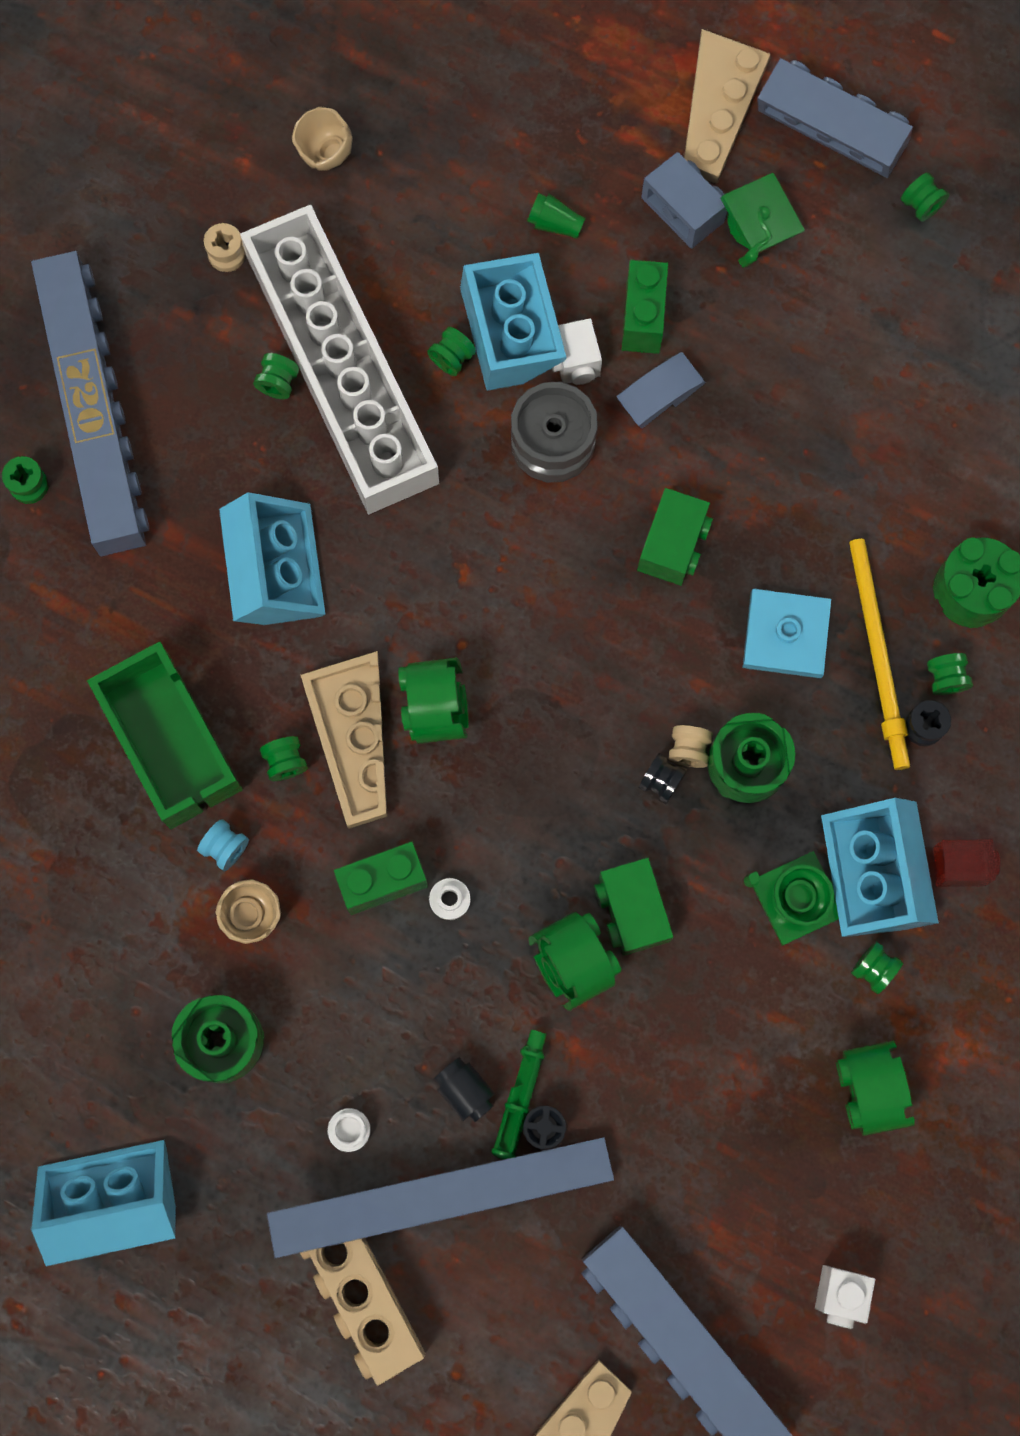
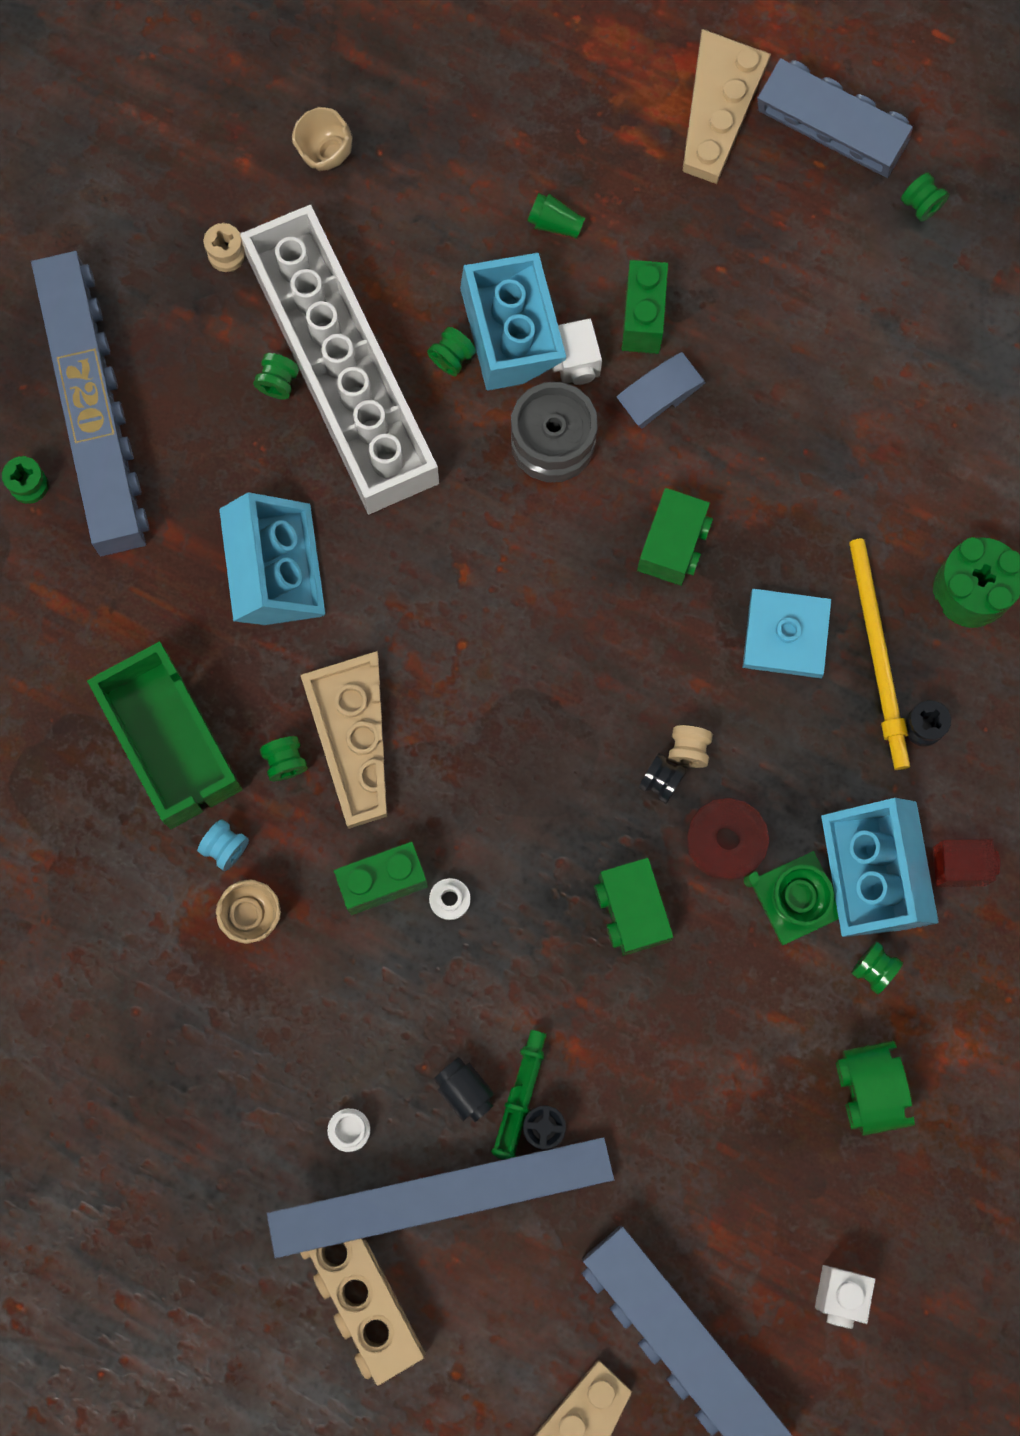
medium azure slope [31,1140,176,1266] -> none
green brick [172,995,264,1083] -> none
green brick [398,657,469,744] -> none
green brick [529,912,621,1011] -> none
sand blue brick [641,152,727,249] -> none
green brick [707,713,795,803] -> none
green hat [720,173,805,268] -> none
green wheel [927,653,973,695] -> none
none -> clear red tile [687,798,769,880]

